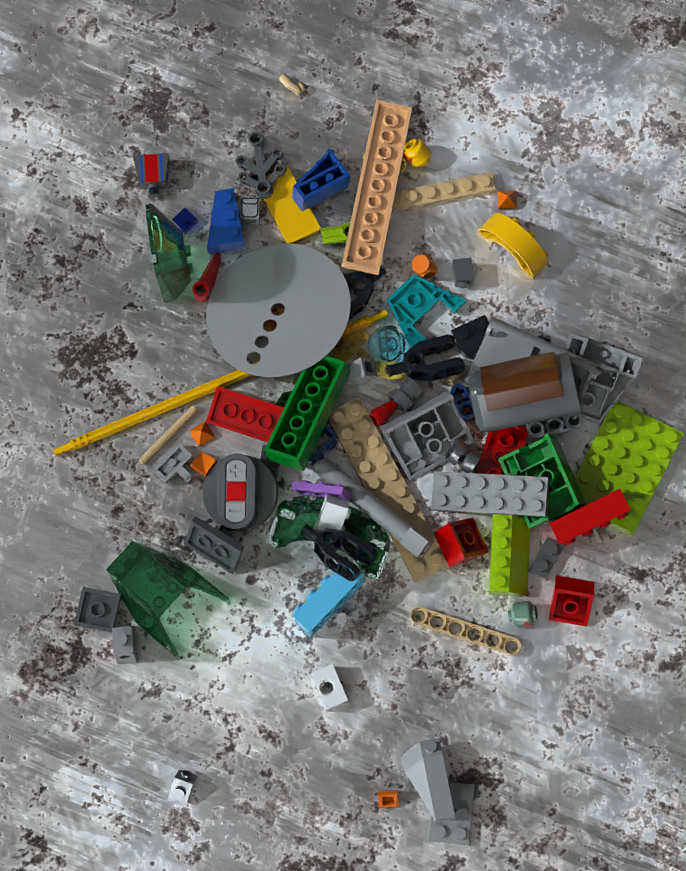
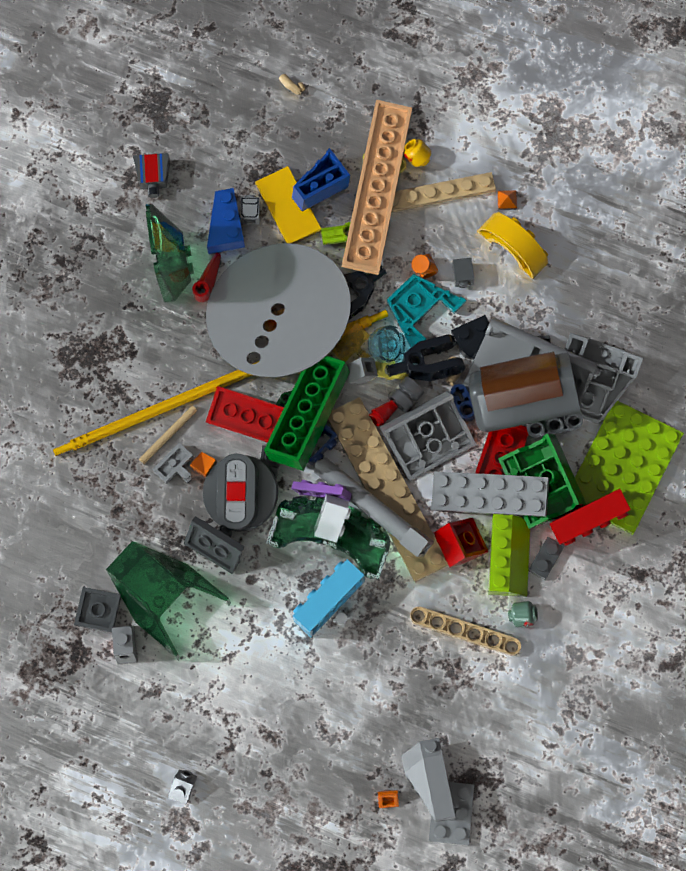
clear blue plate [172,208,198,234] -> none
orange slope [189,421,215,447] -> none
dark grey plant [236,131,286,199] -> none
black piece [301,524,378,581] -> none
white brick [309,664,348,712] -> none
flat silver wheel [445,439,481,473] -> none
red slope [548,575,595,627] -> none

